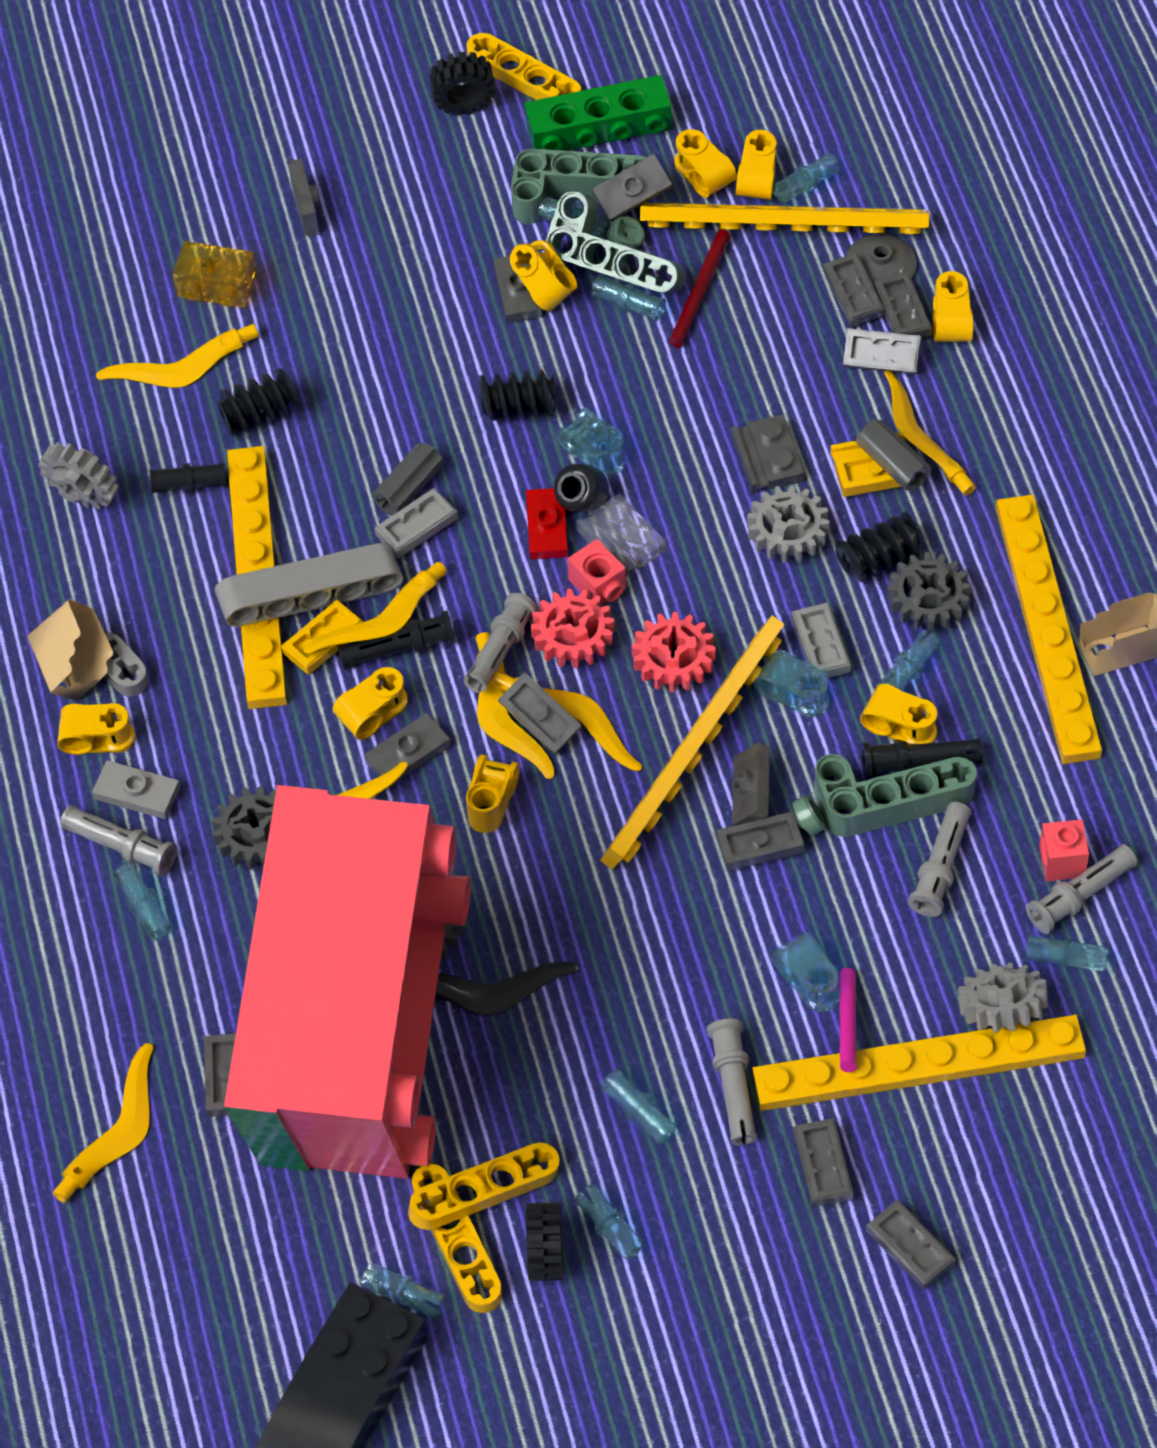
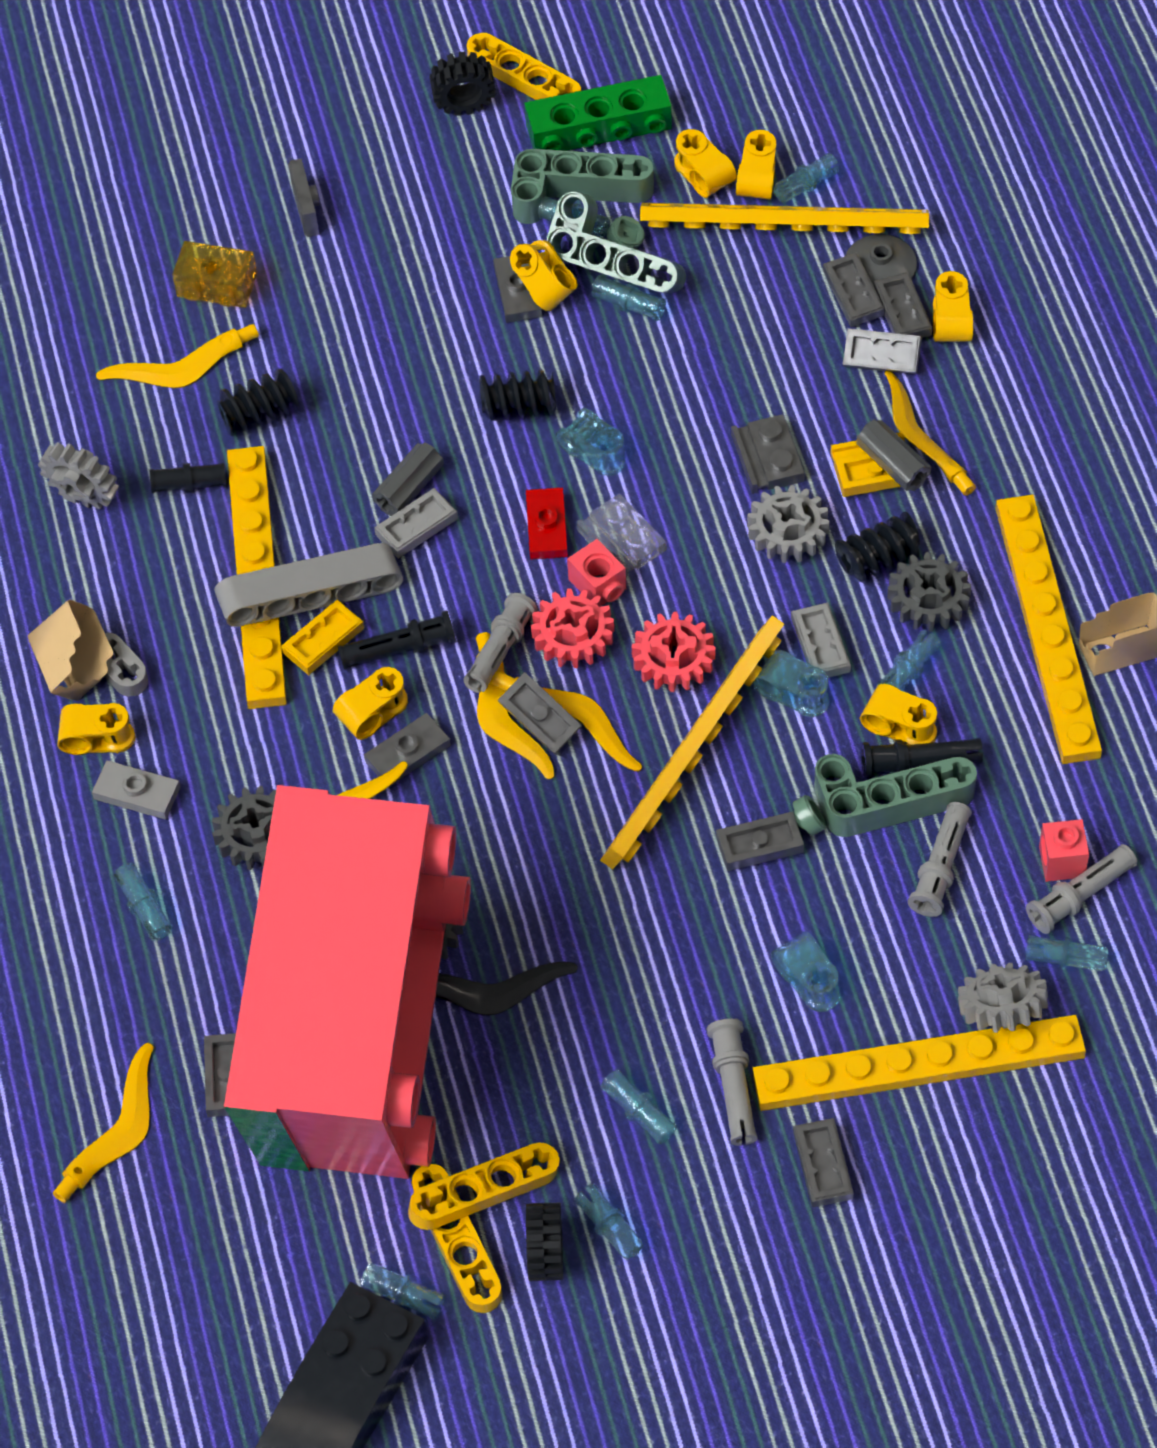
light grey pin [60,805,177,876] -> none
yellow piece [304,562,447,654] -> none
yellow piece [466,754,520,833] -> none
black head [554,464,609,513] -> none
flat silver plate [592,154,672,222] -> none
dark red bar [669,229,731,348] -> none
flat silver plate [732,742,769,826] -> none
dark pink bar [839,968,857,1072] -> none
flat silver plate [866,1199,956,1291] -> none

